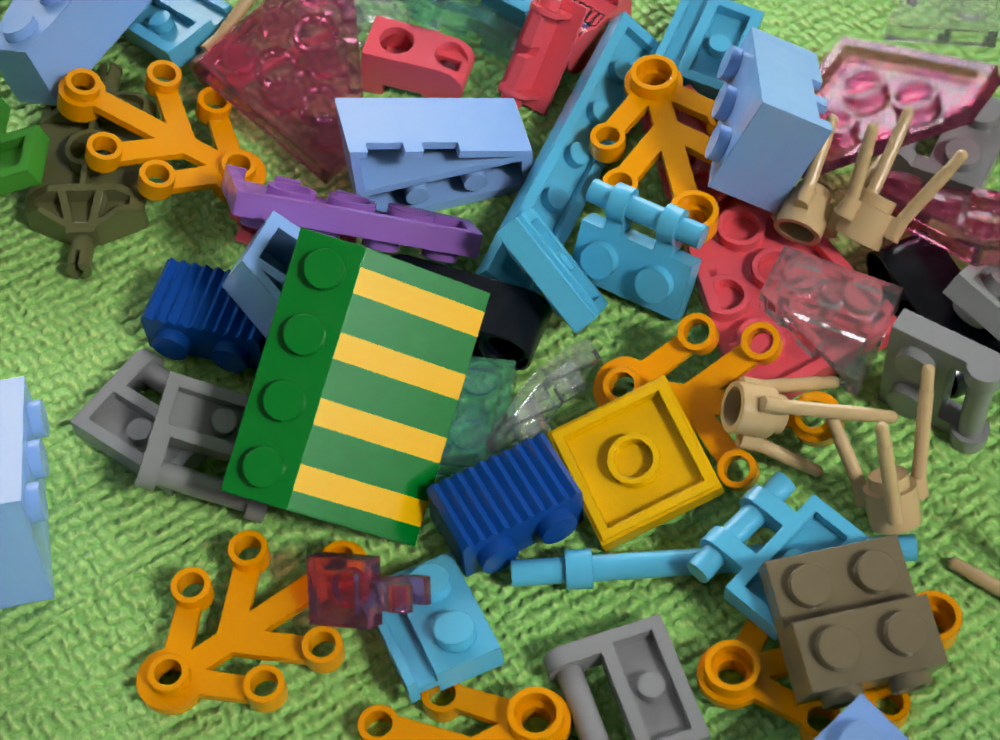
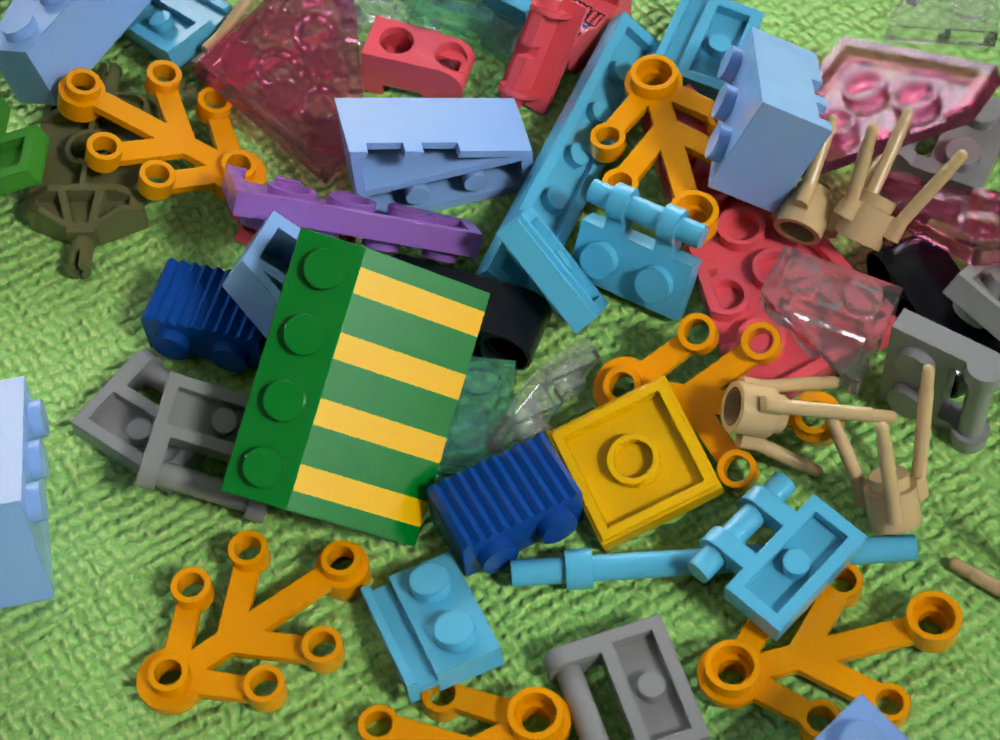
clear pink plate [306,552,431,630] -> none
dark tan plate [758,534,948,711] -> none

